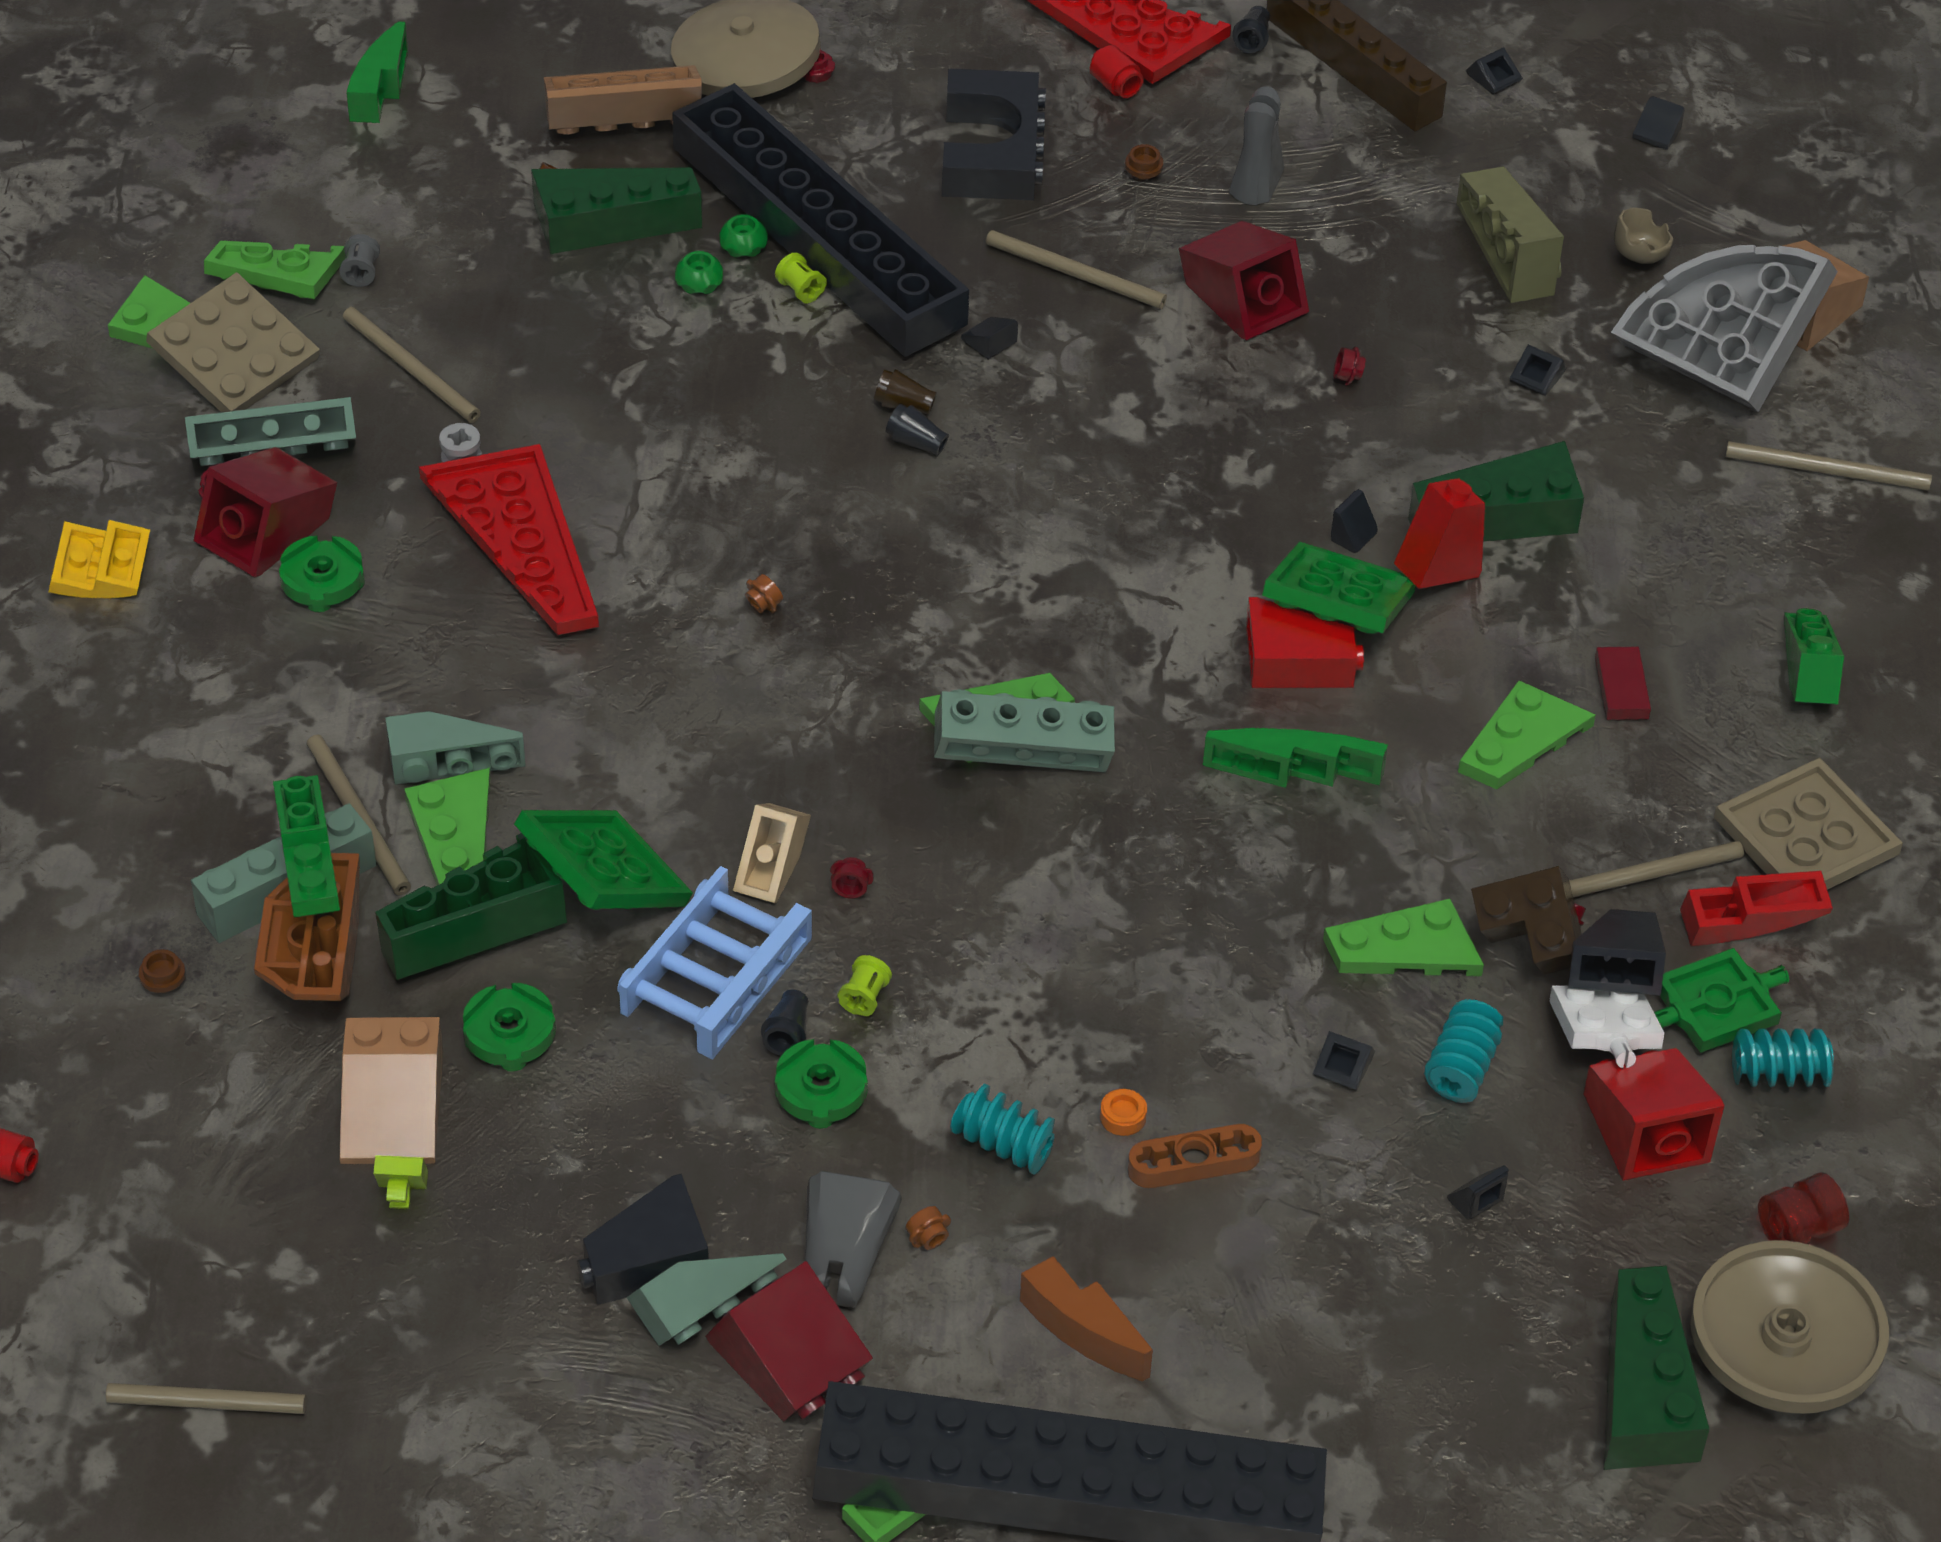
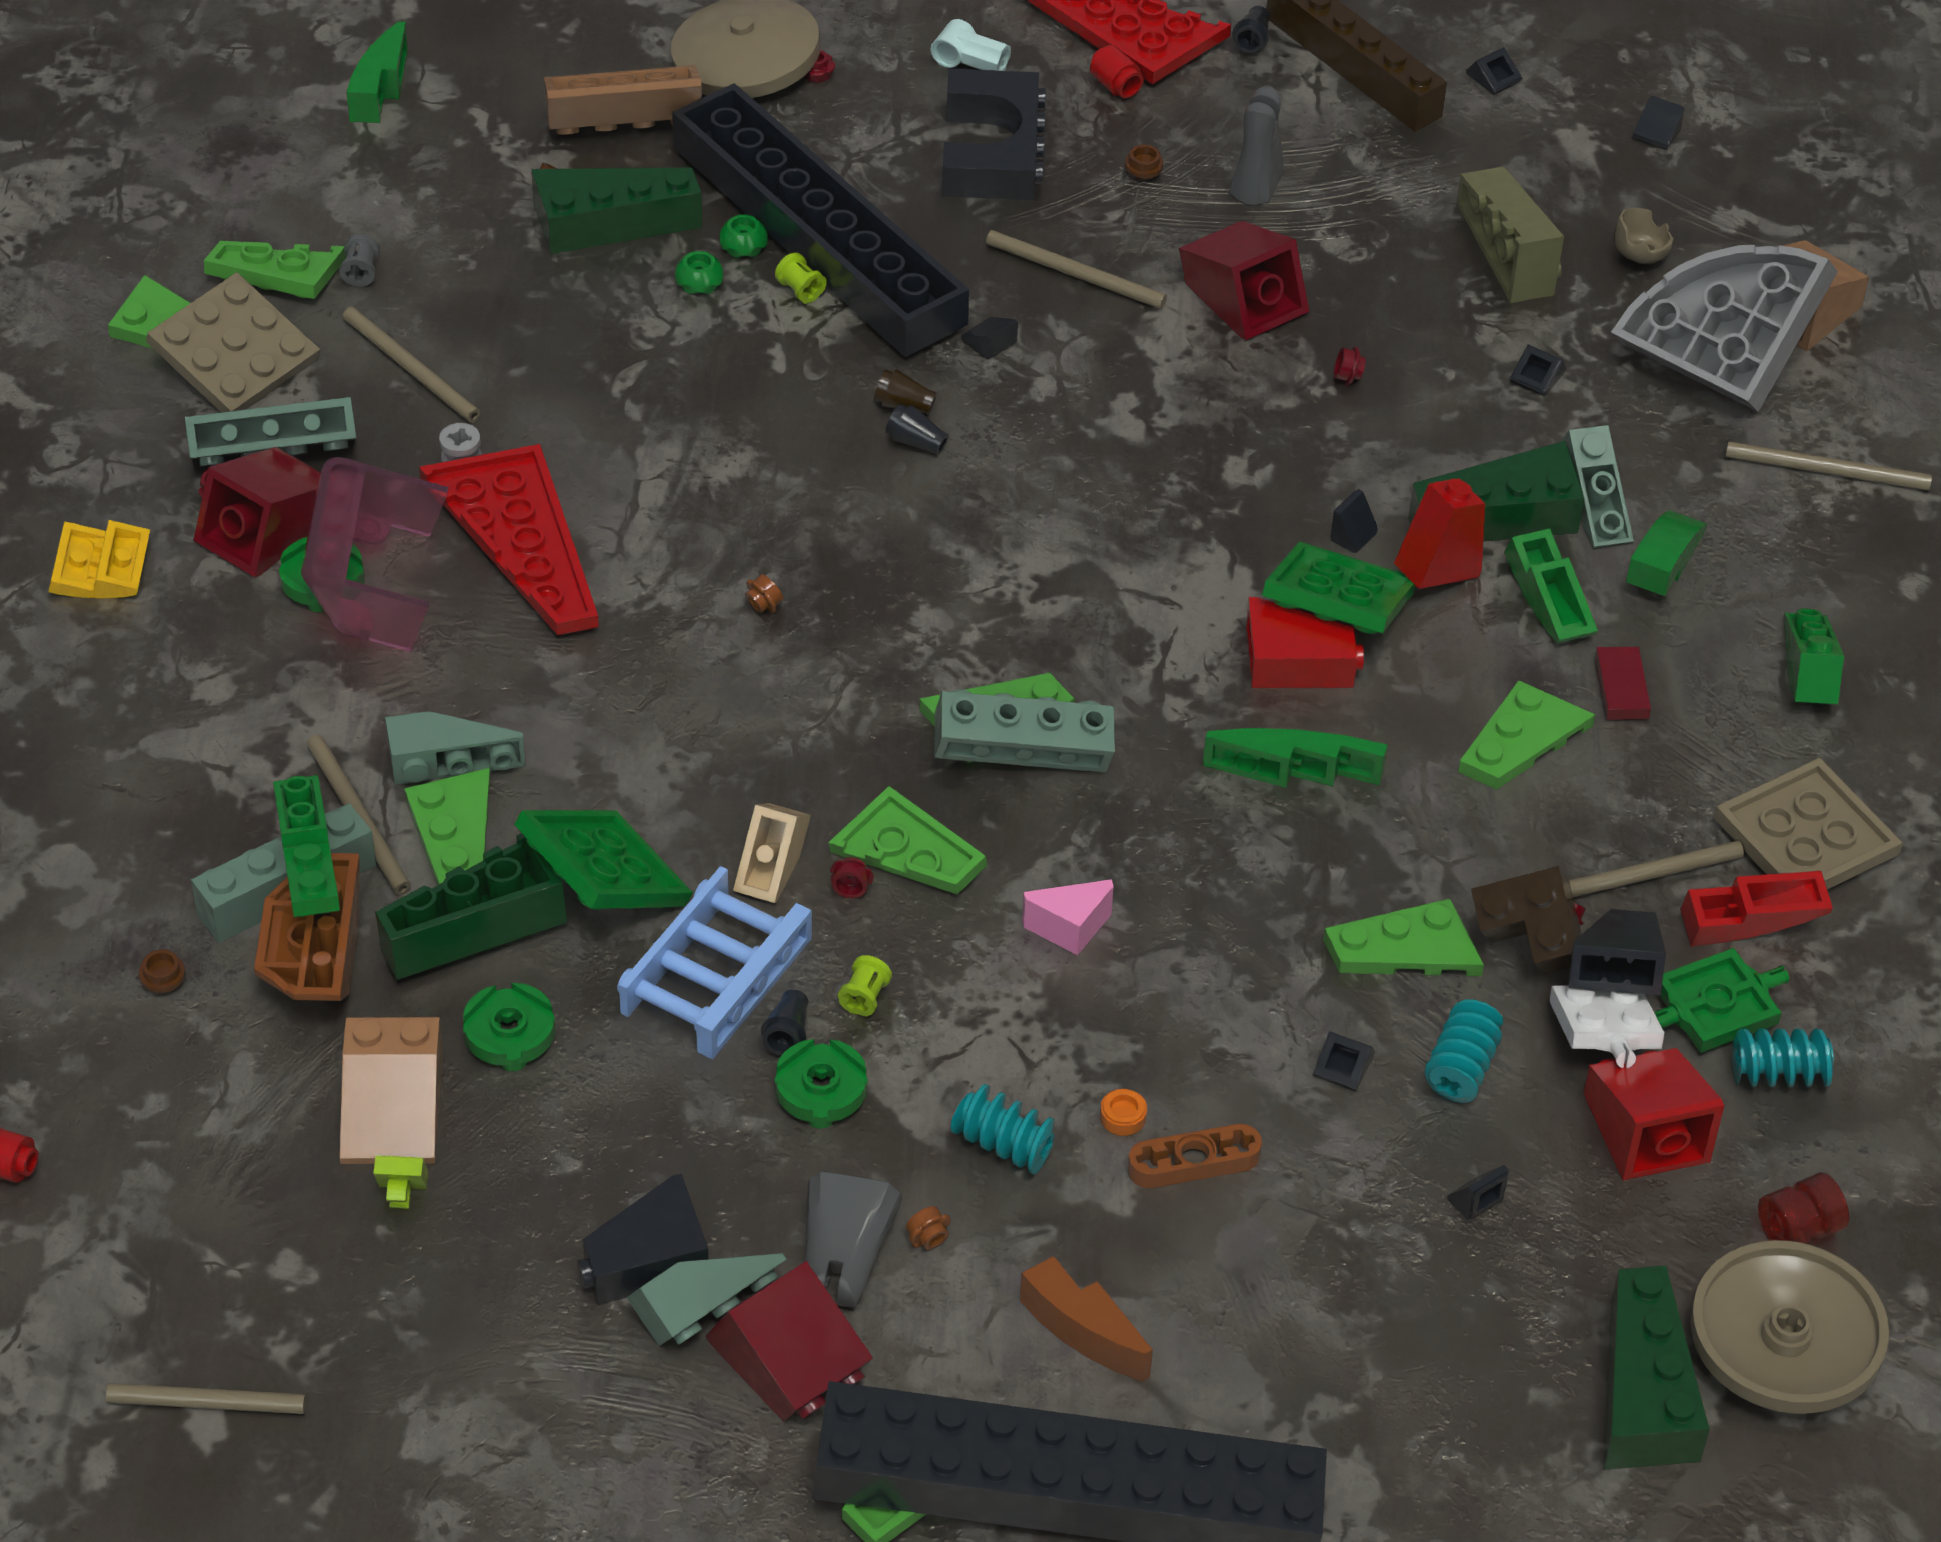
none -> clear pink windscreen [301,457,448,652]
none -> bright green wing [828,786,987,894]
none -> light aqua piece [930,19,1011,71]
none -> bright pink slope [1022,879,1114,955]
none -> green slope [1504,528,1598,644]
none -> sand green slope [1560,425,1634,549]
none -> green slope [1626,510,1707,596]

